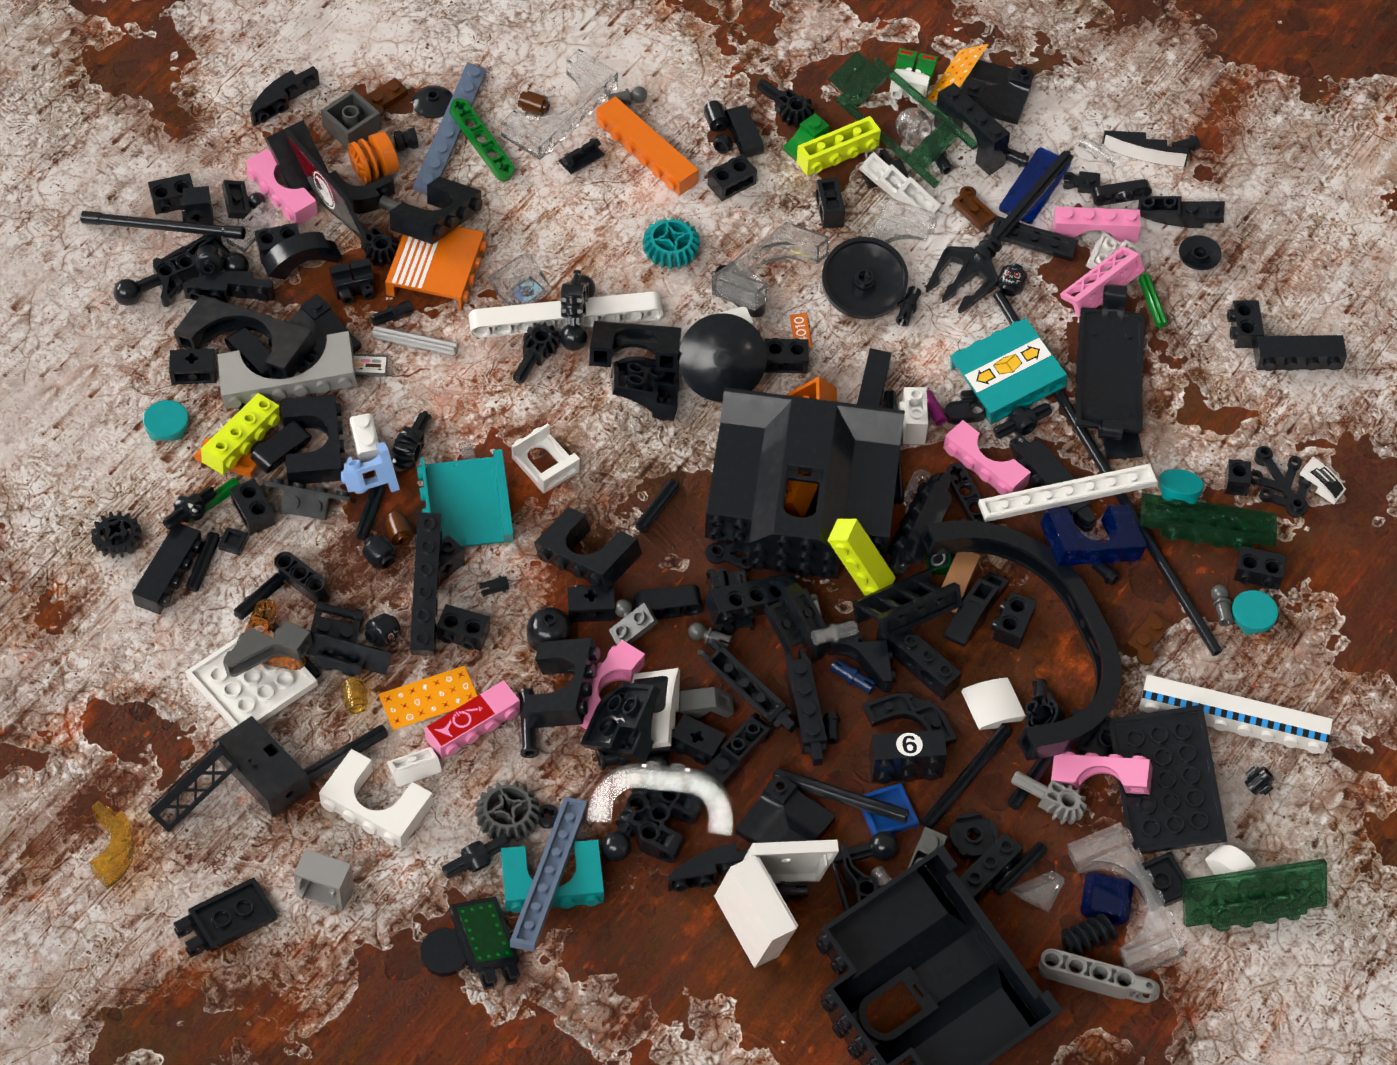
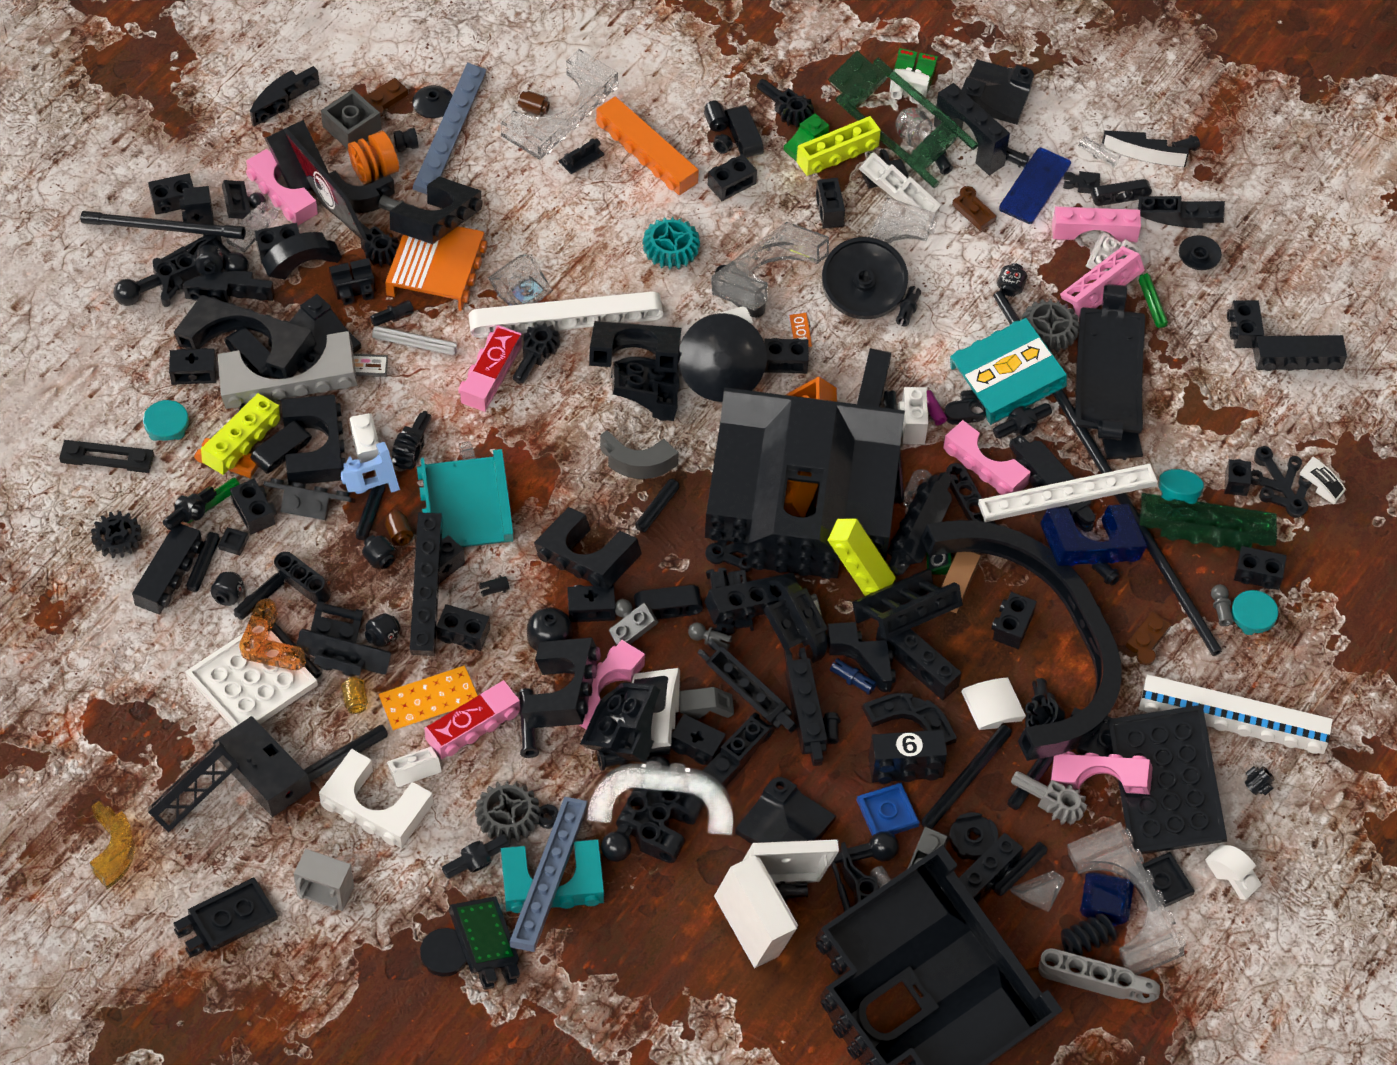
dark grey arch [223,620,313,677] -> none
green beam [450,98,514,181] -> none
white panel [511,423,580,494] -> none
black piece [560,270,596,351] -> none
dark grey pin [608,86,647,105] -> none
black slope [667,843,748,892] -> none
black axle [773,768,909,823] -> none
clear axle [811,621,858,646] -> none
light orange sticker [925,44,988,102] -> none
black piece [926,150,1074,313] -> none
black slope [944,571,1009,647] -> none
black plate [991,216,1079,262] -> none
clear green plate [1182,858,1327,931] -> none
none -> black container [59,440,154,473]
none -> black head [210,572,245,606]
none -> bright pink brick [458,325,522,412]
none -> dark grey arch [600,430,679,479]
none -> dark grey gear [1021,298,1080,353]

